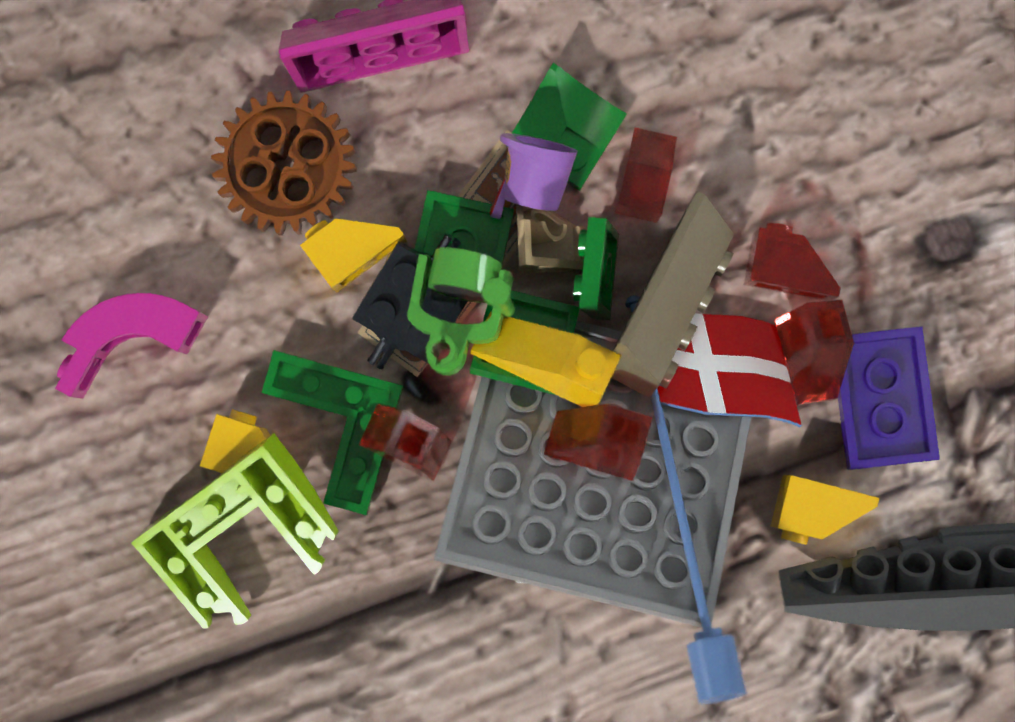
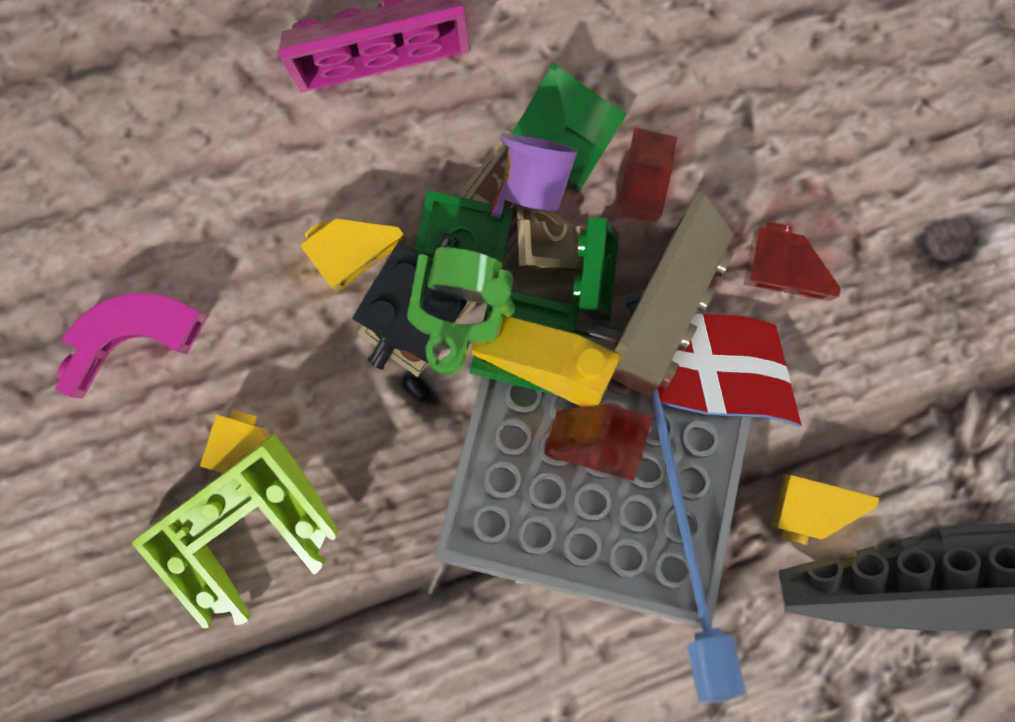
dark orange gear [211,90,357,236] -> none
green plate [261,350,404,515] -> none
clear red slope [359,404,451,481] -> none
clear red slope [775,300,854,405] -> none
dark purple plate [830,326,940,470] -> none

